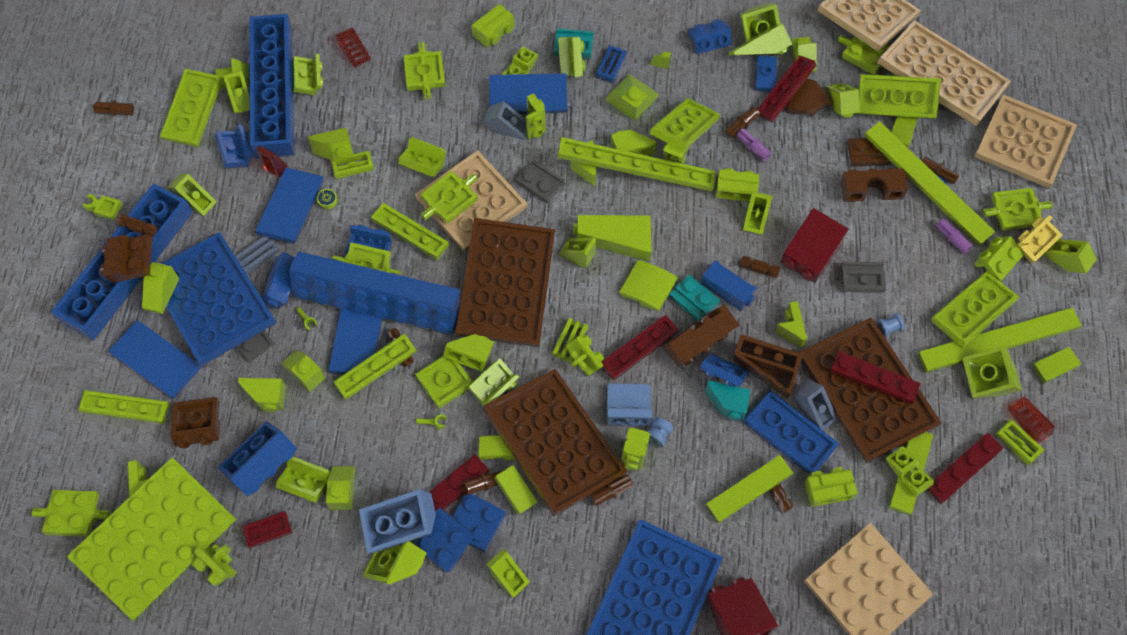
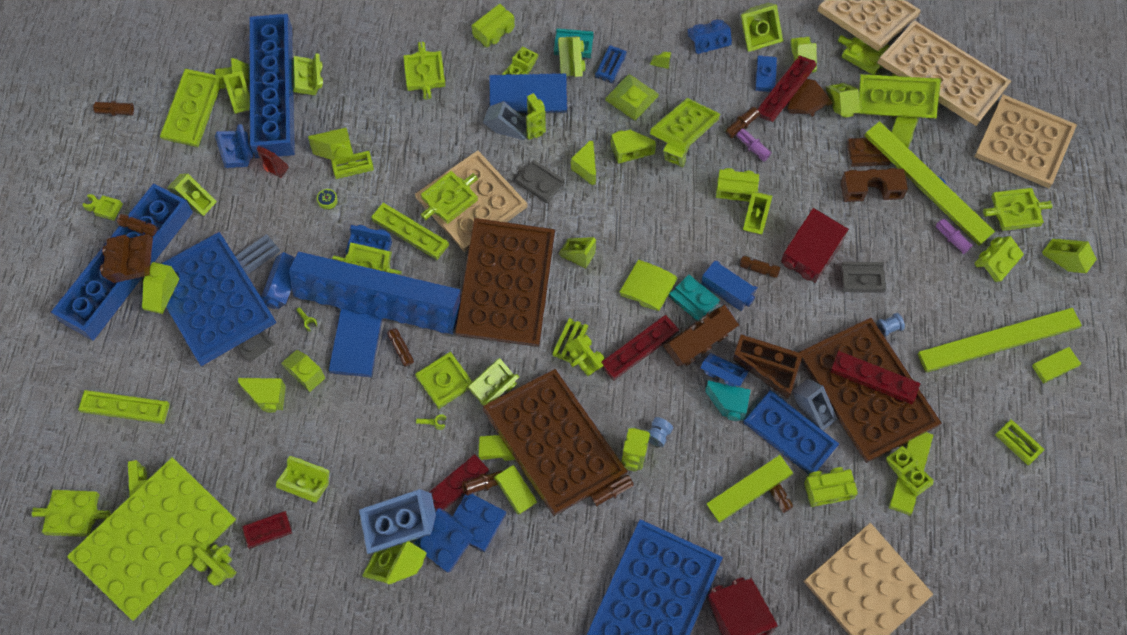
blue tile [108,320,202,399] -> none
reddish brown plate [170,397,220,449] -> none
blue brick [217,421,297,497] -> none
blue tile [256,167,324,244] -> none
lime slope [326,466,355,510] -> none
lime tile [333,333,417,400] -> none
clear red slope [336,27,371,68] -> none
lime bracket [398,137,446,177] -> none
lime slope [443,334,494,372] -> none
lime slope [486,549,530,598] -> none
lime plate [557,137,716,192] -> none
lime slope [573,215,652,261] -> none
medium blue bracket [607,384,652,426] -> none
lime slope [728,24,792,55] -> none
lime slope [775,301,807,348] -> none
reddish brown axle [922,156,959,184] -> none
dark red plate [926,432,1004,504] -> none
lime tile [931,271,1019,348] -> none
lime slope [962,346,1022,399] -> none
clear red slope [1007,396,1055,444] -> none
light yellow bracket [1017,215,1062,263] -> none

